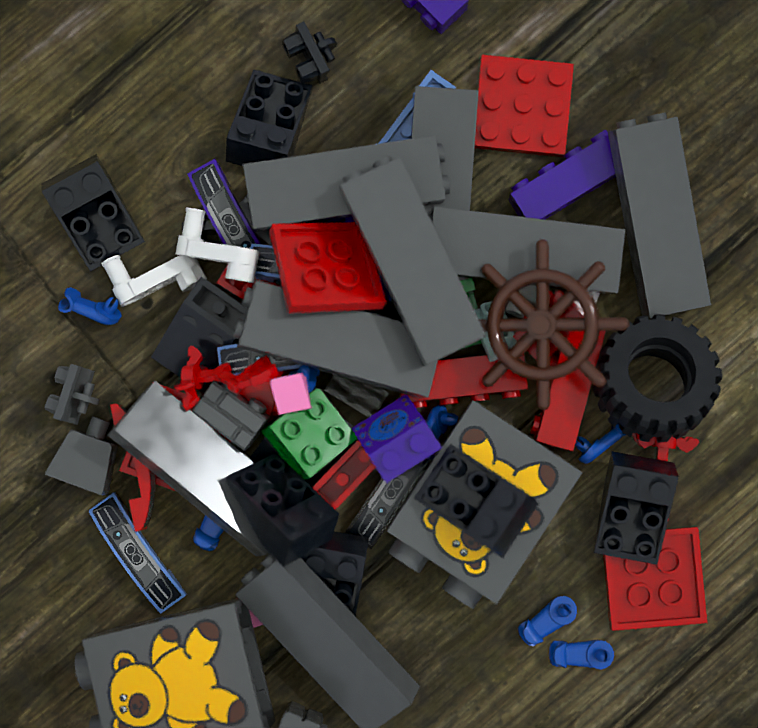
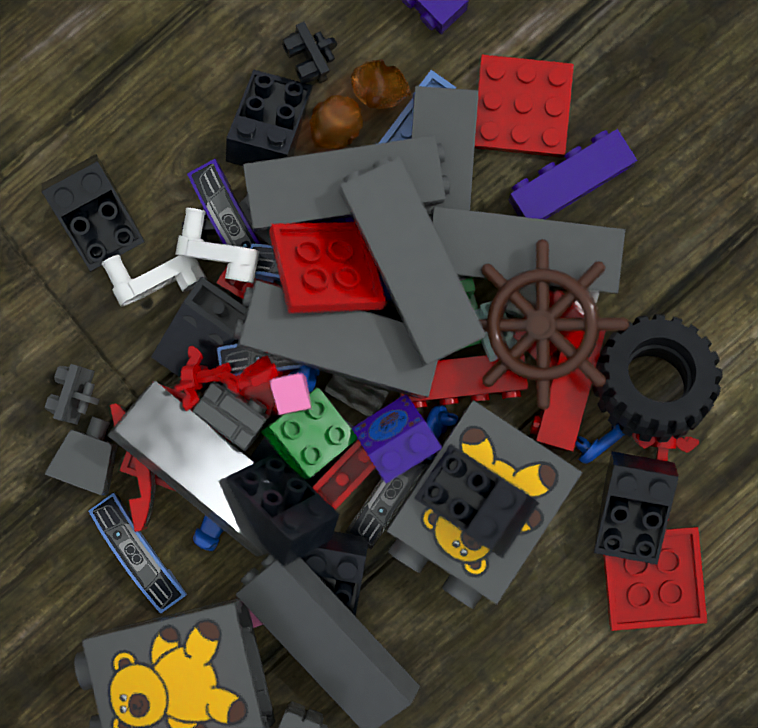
blue piece [58,288,122,325] -> none
blue piece [518,596,577,646] -> none
blue piece [549,640,614,669] -> none
dark grey brick [608,112,711,318] -> none
none -> clear orange hair [310,95,364,150]
none -> clear orange hair [351,59,411,109]

